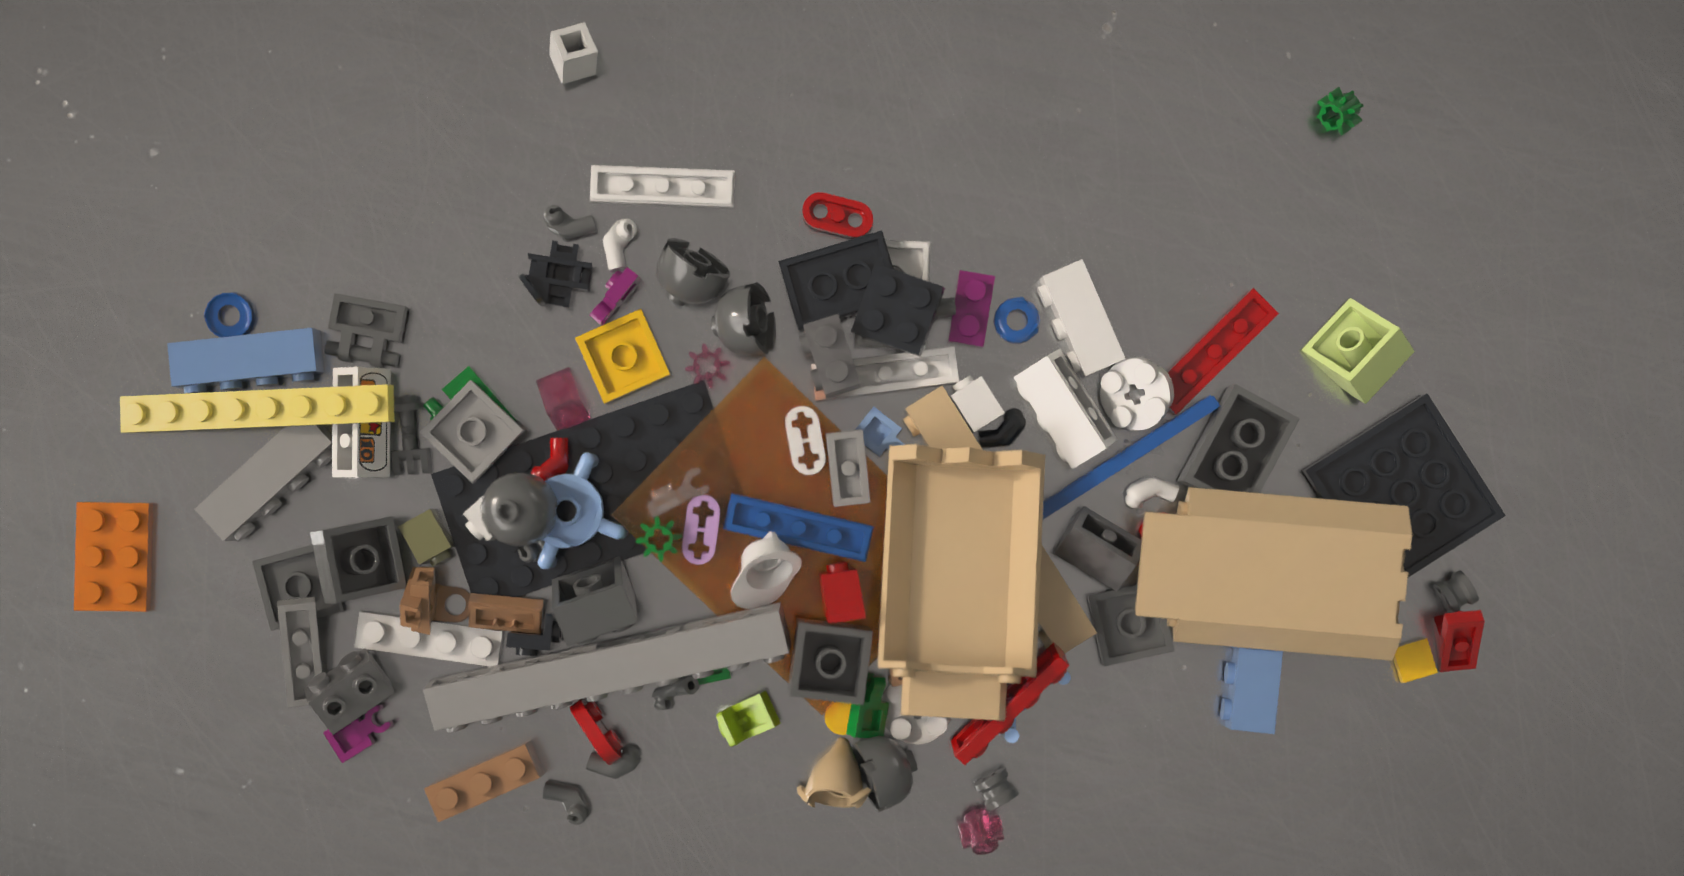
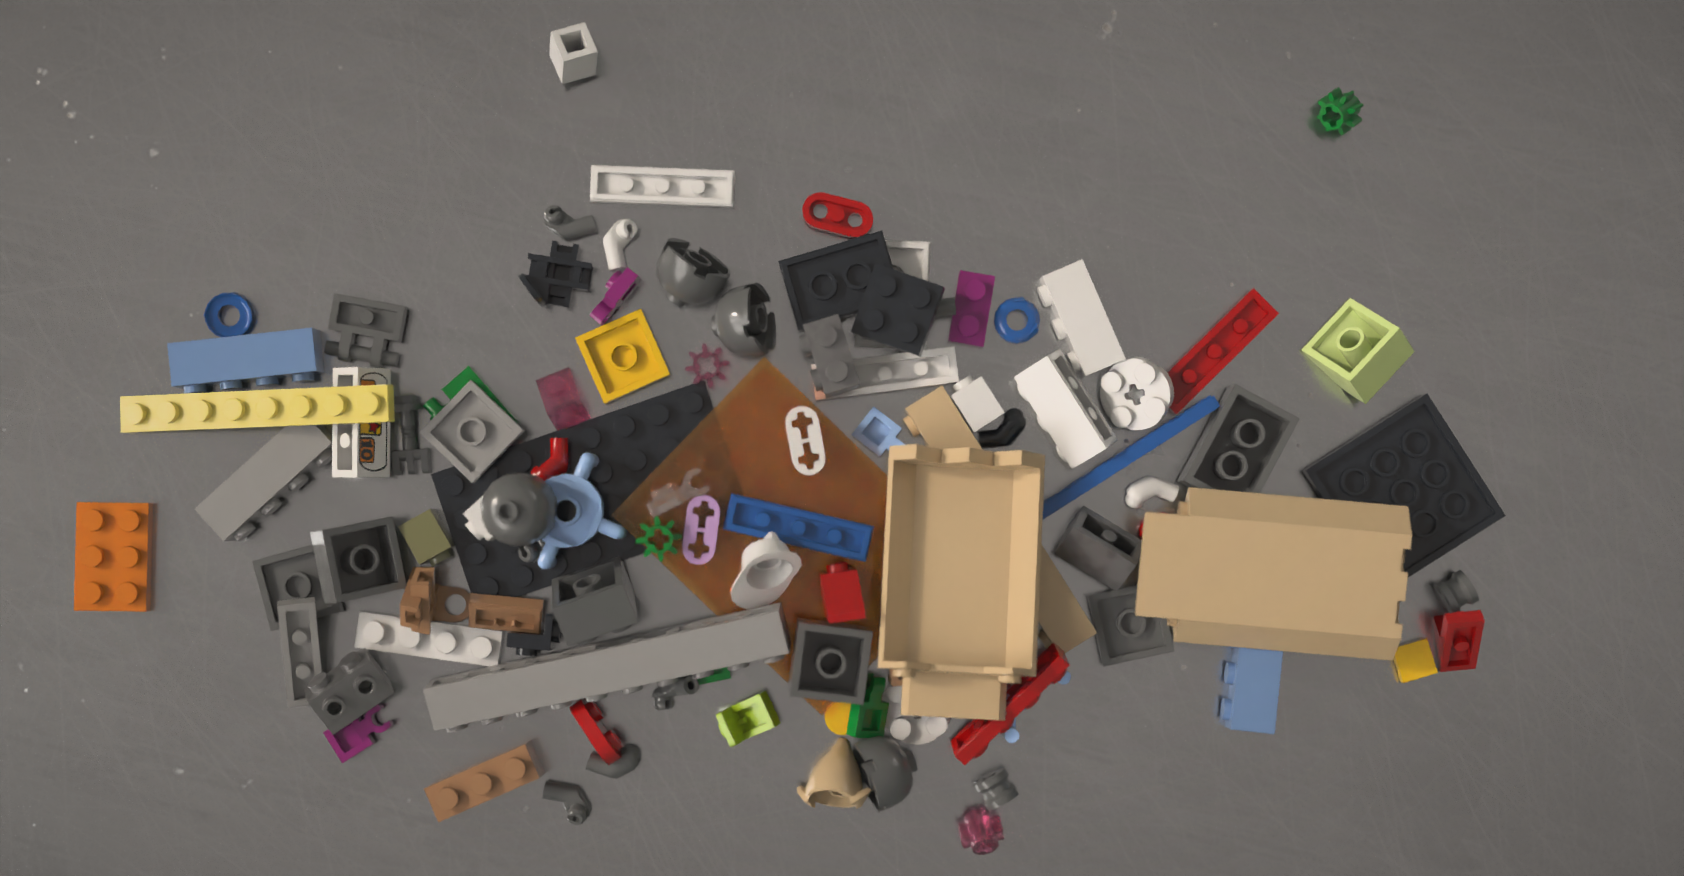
light grey plate [825,429,871,507] -> none

